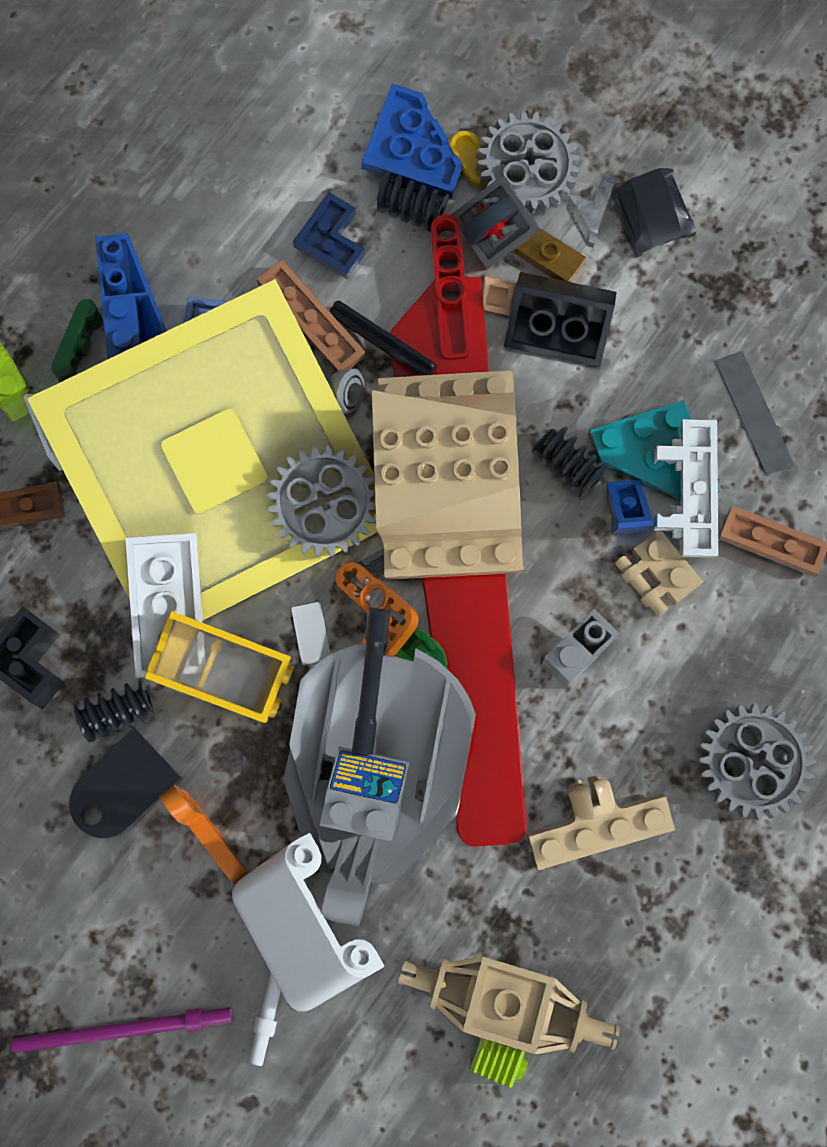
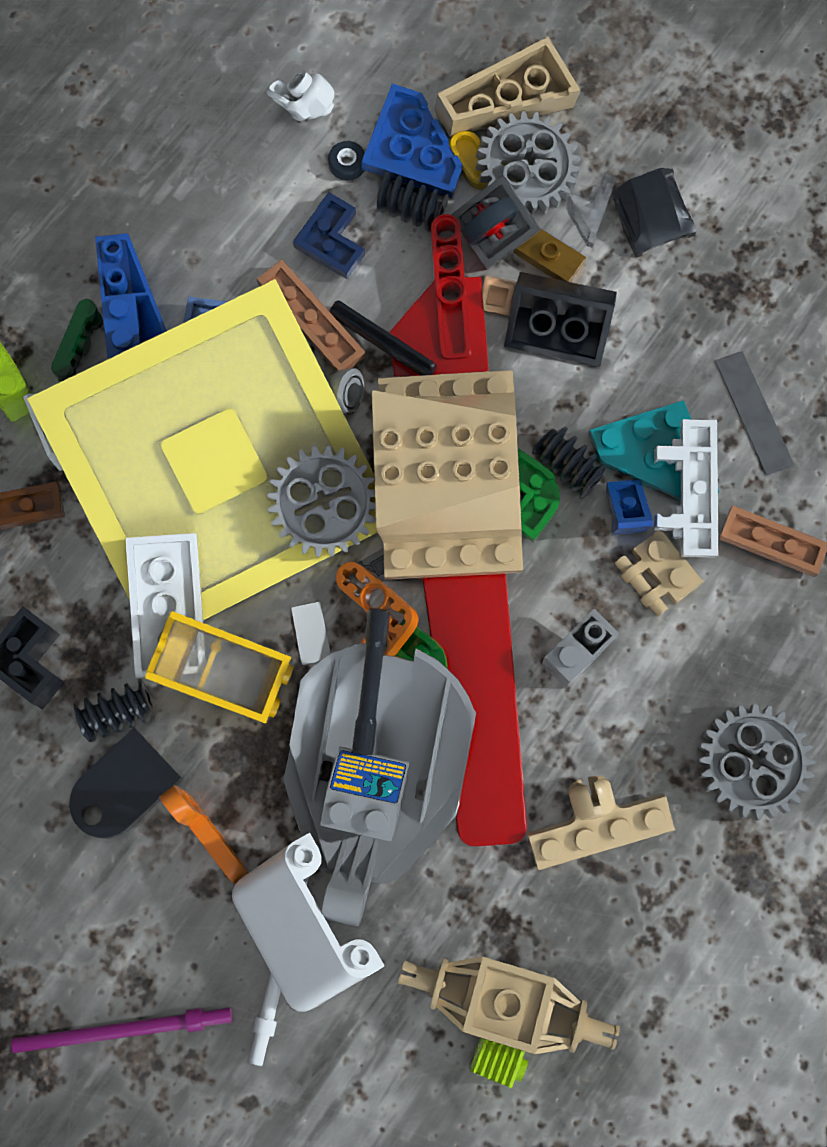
none -> white head [266,70,335,122]
none -> black wheel [328,141,365,181]
none -> tan wedge [434,37,580,137]
none -> green plate [518,448,560,543]

